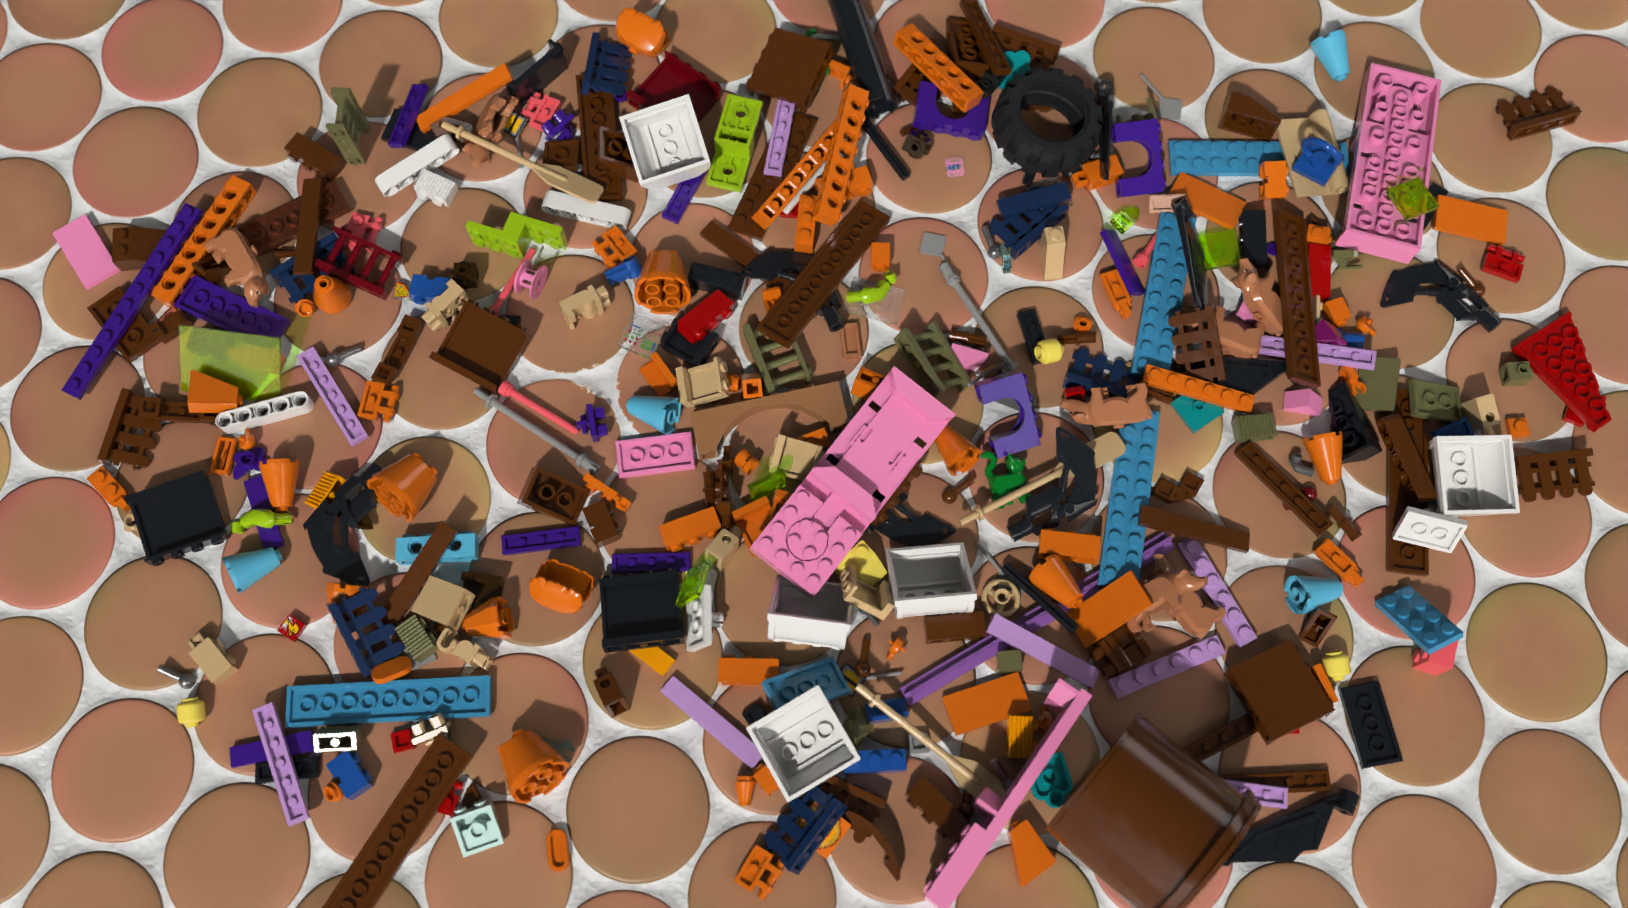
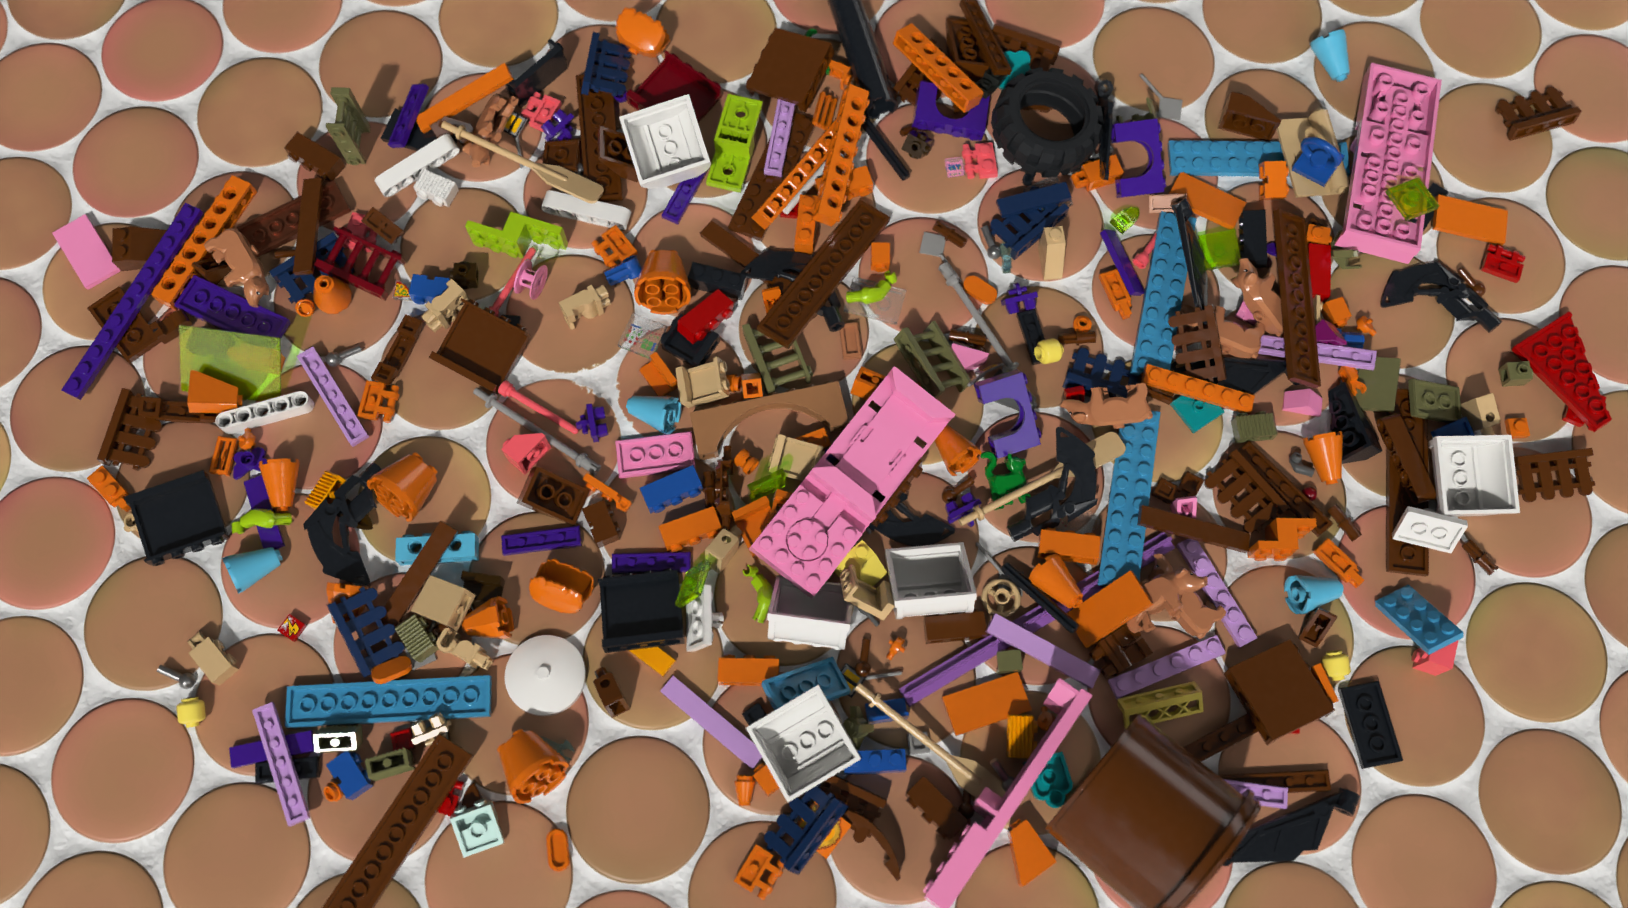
none -> reddish brown hinge [361,207,405,245]
none -> olive brick [365,747,415,781]
none -> coral slope [501,433,551,475]
none -> white dish [505,635,586,716]
none -> blue brick [640,465,703,514]
none -> lime arm [743,565,773,623]
none -> orange tile [811,91,838,130]
none -> reddish brown axle [933,220,967,248]
none -> dark purple hips [945,492,982,527]
none -> coral plate [962,142,998,179]
none -> orange tile [963,275,997,305]
none -> dark purple hips [1001,282,1038,315]
none -> light yellow fence [1117,681,1204,729]
none -> bright pink slope [1170,496,1197,519]
none -> reddish brown fence [1204,449,1289,533]
none -> orange bracket [1247,518,1317,561]
none -> reddish brown axle [1462,539,1499,575]

